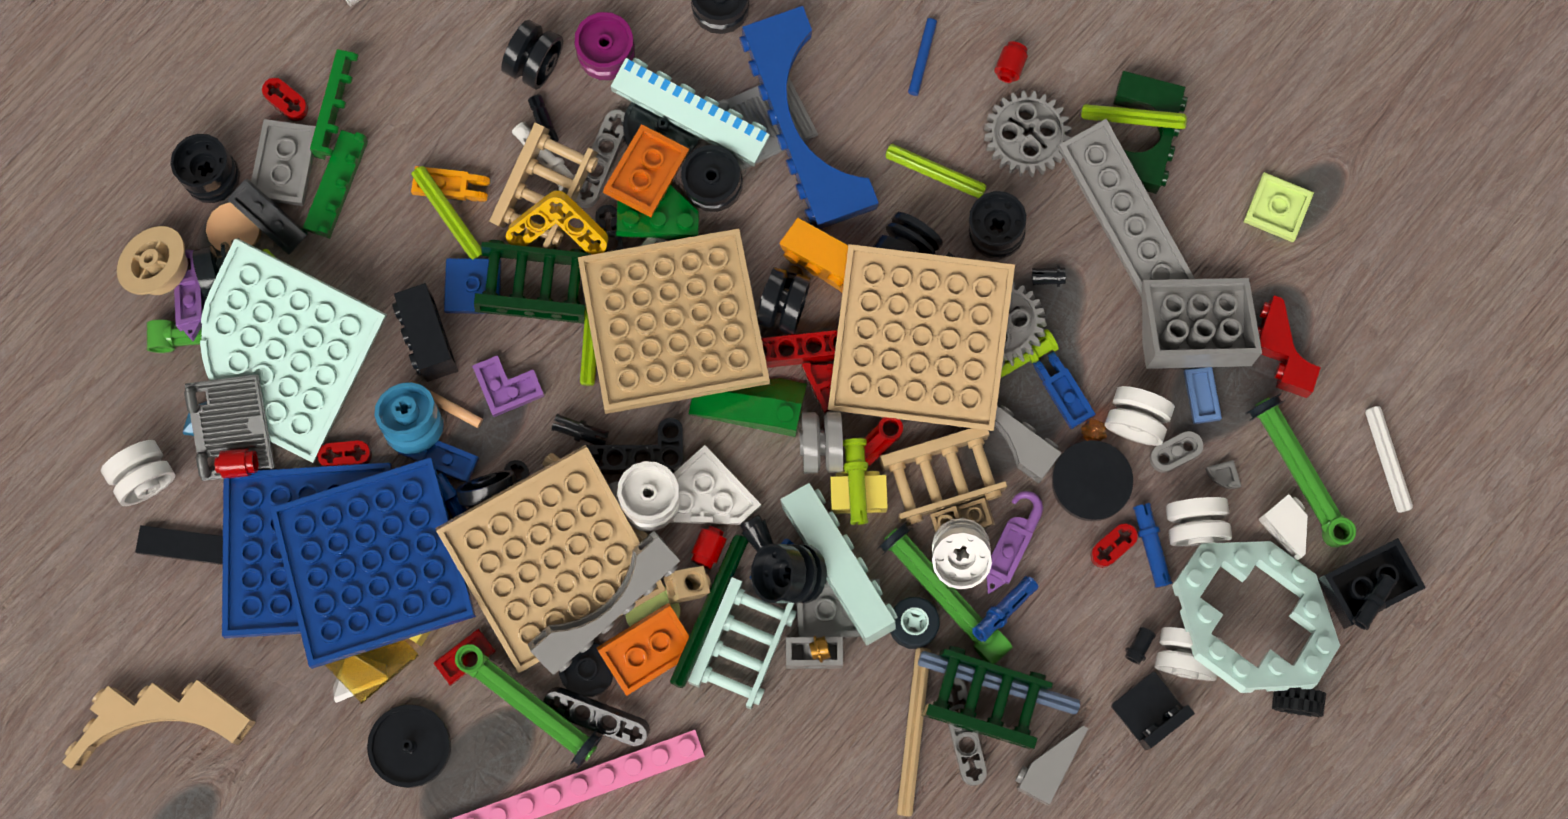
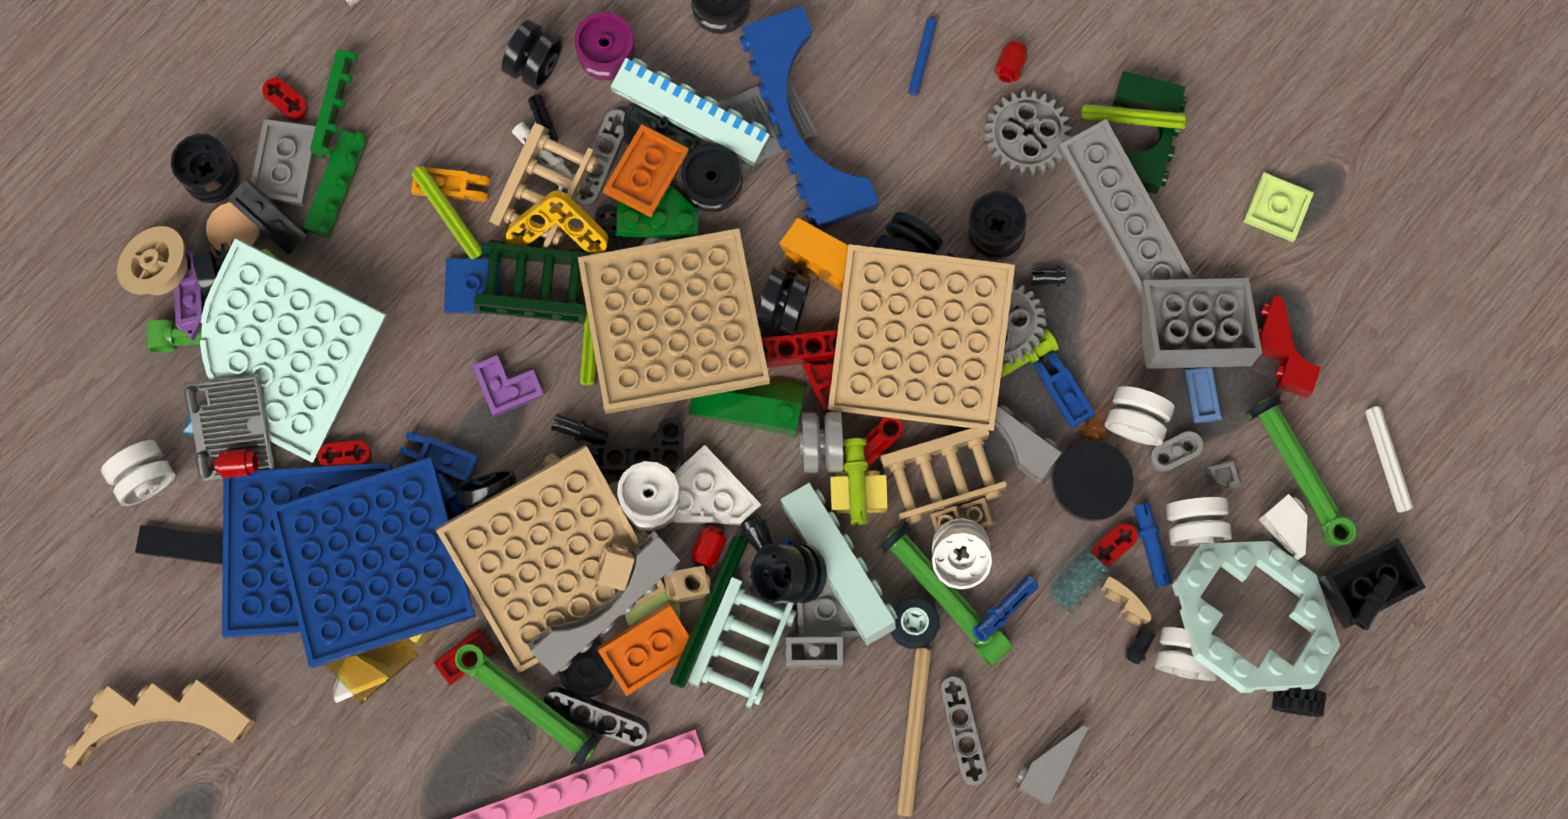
black piece [367,705,451,788] -> none
dark azure wheel [374,382,444,454] -> none
black brick [392,283,459,382] -> none
light nougat bar [409,380,483,428] -> none
black bush [504,460,530,482] -> none
pearl gold plate [809,635,831,663] -> none
lime axle [885,144,986,199] -> none
sand blue axle [918,651,1080,714] -> none
dark green fence [921,646,1053,749] -> none
medium lavender plate [986,491,1043,594] -> none
black bracket [1111,672,1195,751] -> none
none -> tan brick [594,544,635,591]
none -> clear light blue piece [1048,551,1108,614]
none -> tan slope [1100,576,1152,626]

